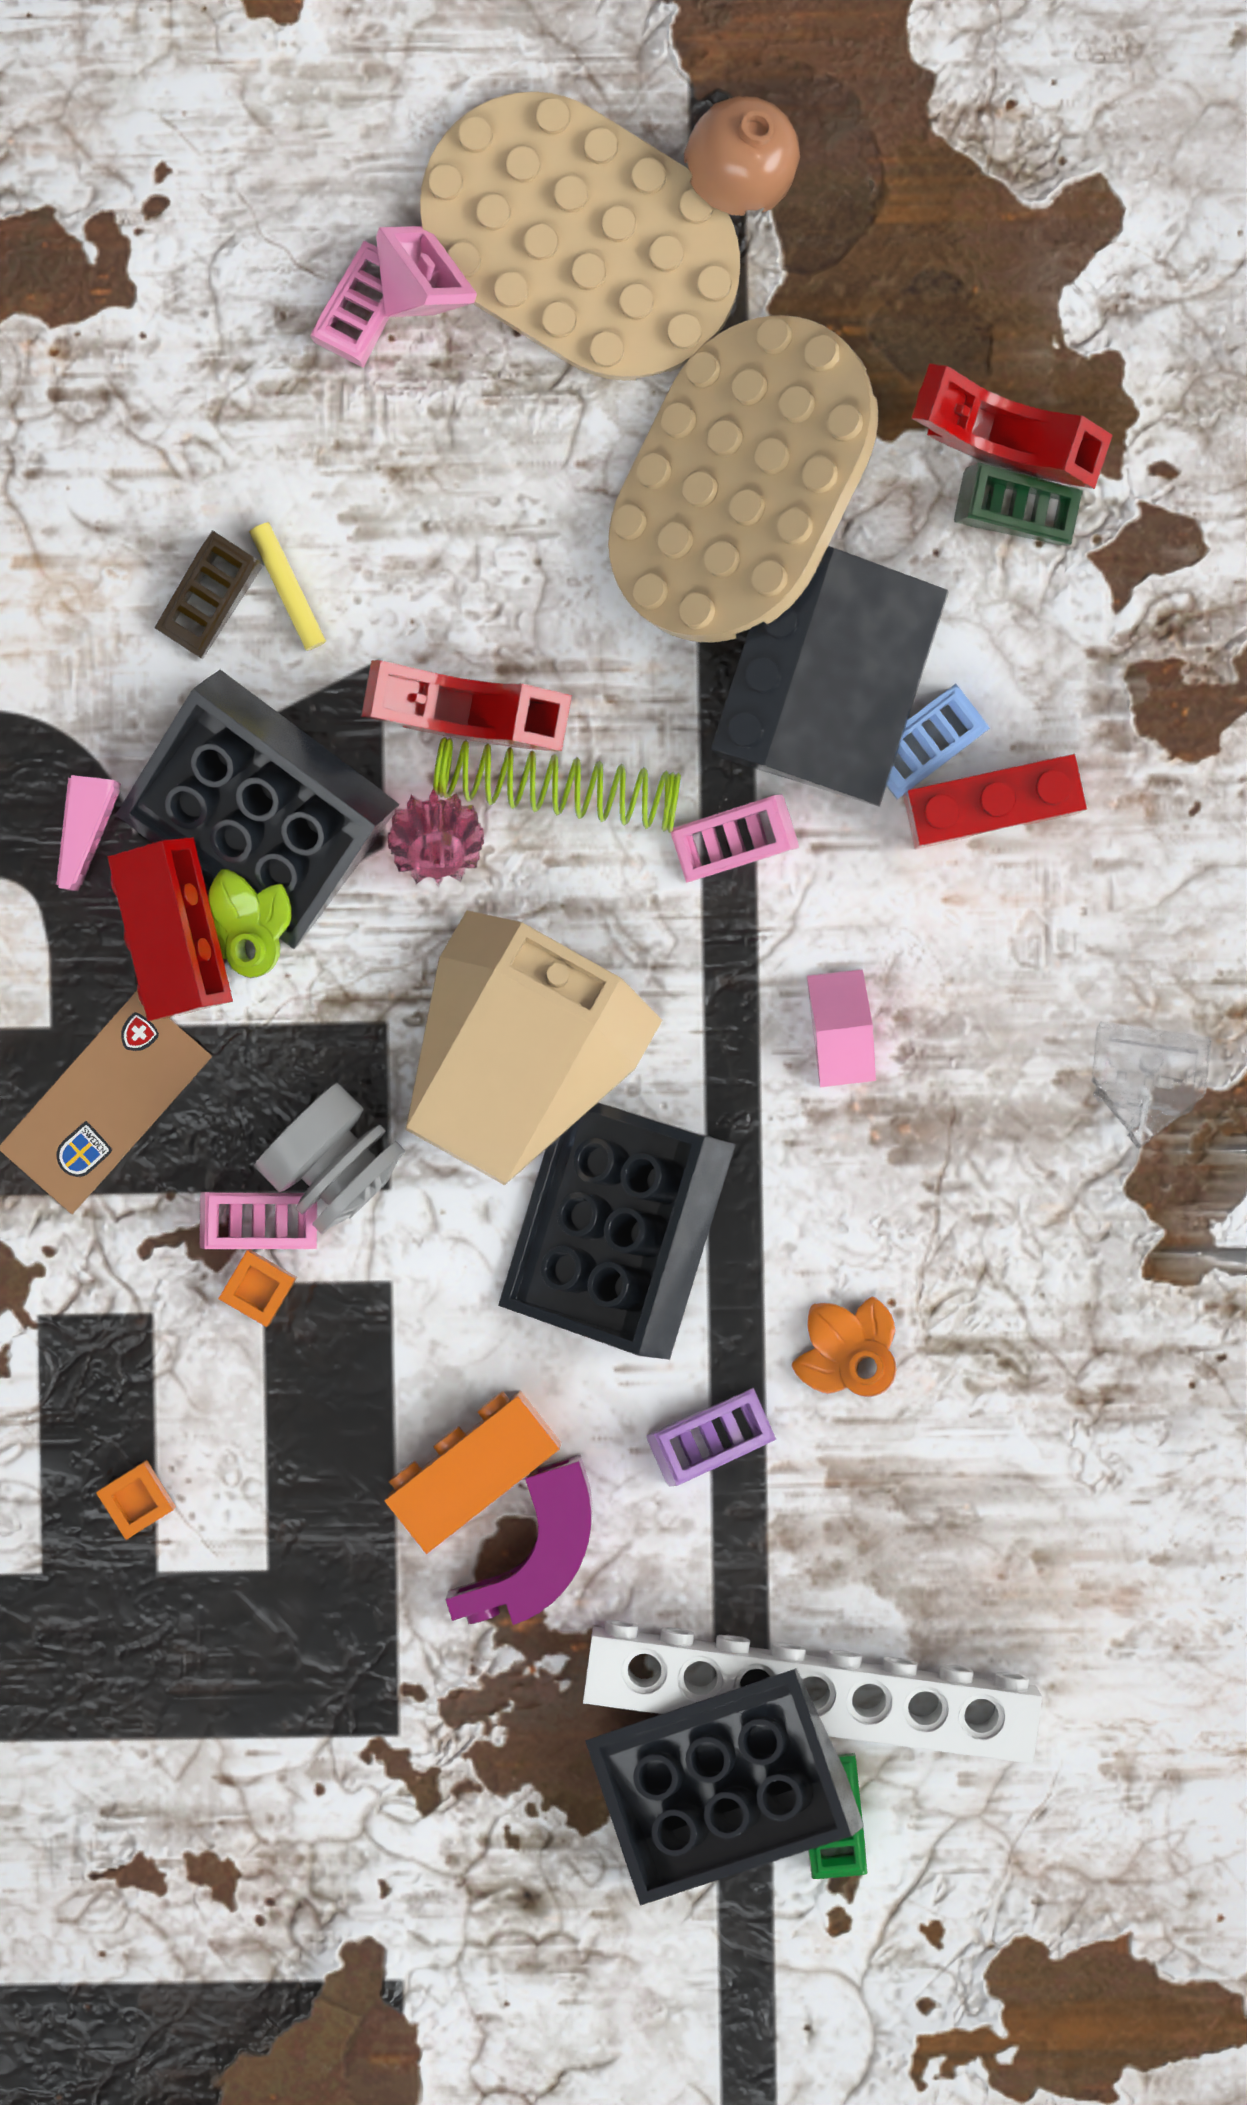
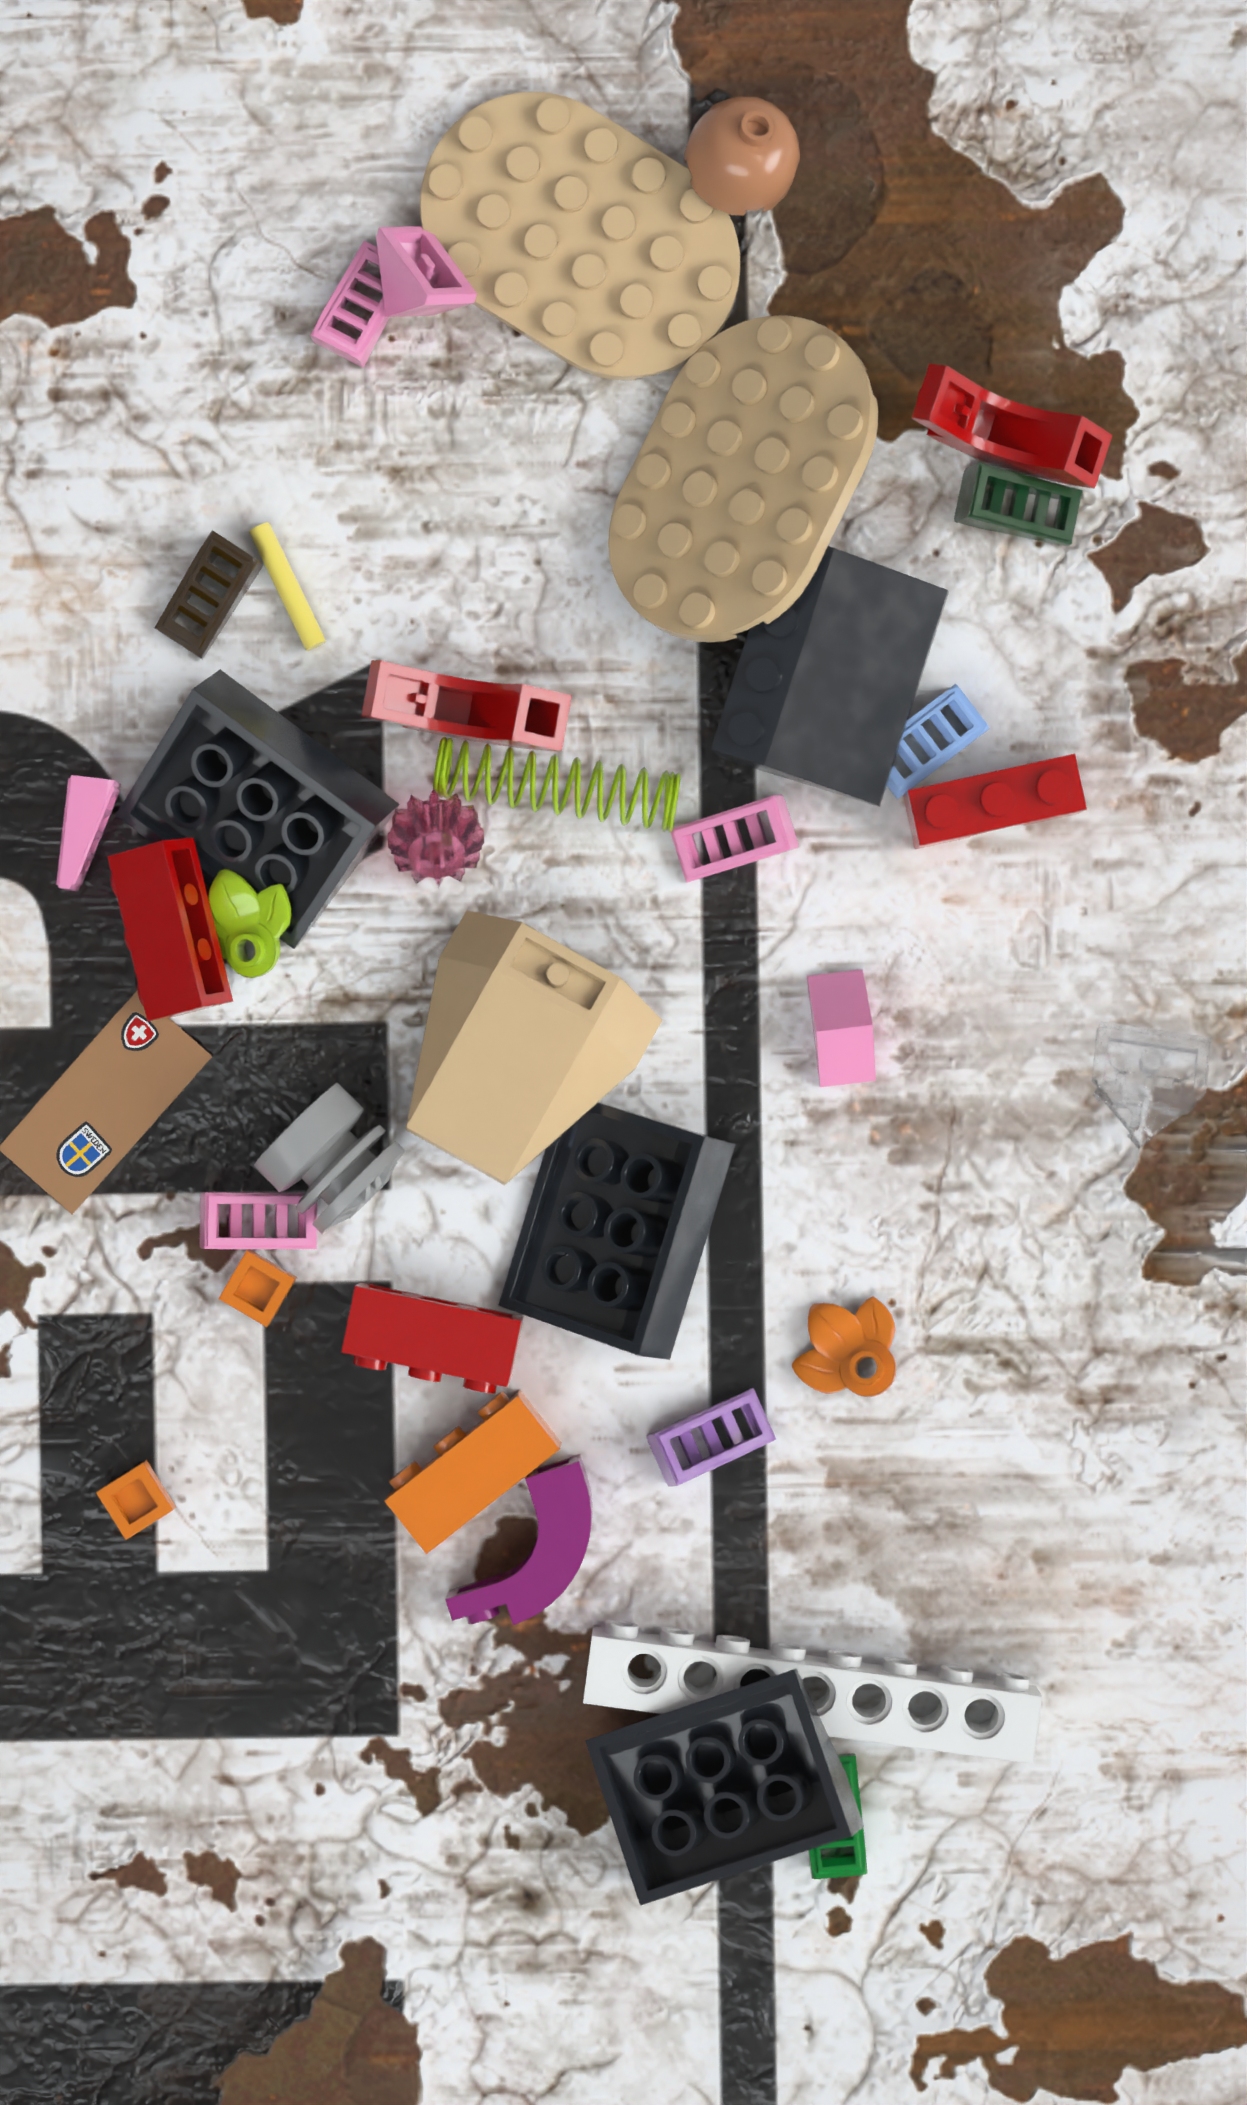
none -> red brick [341,1282,524,1394]

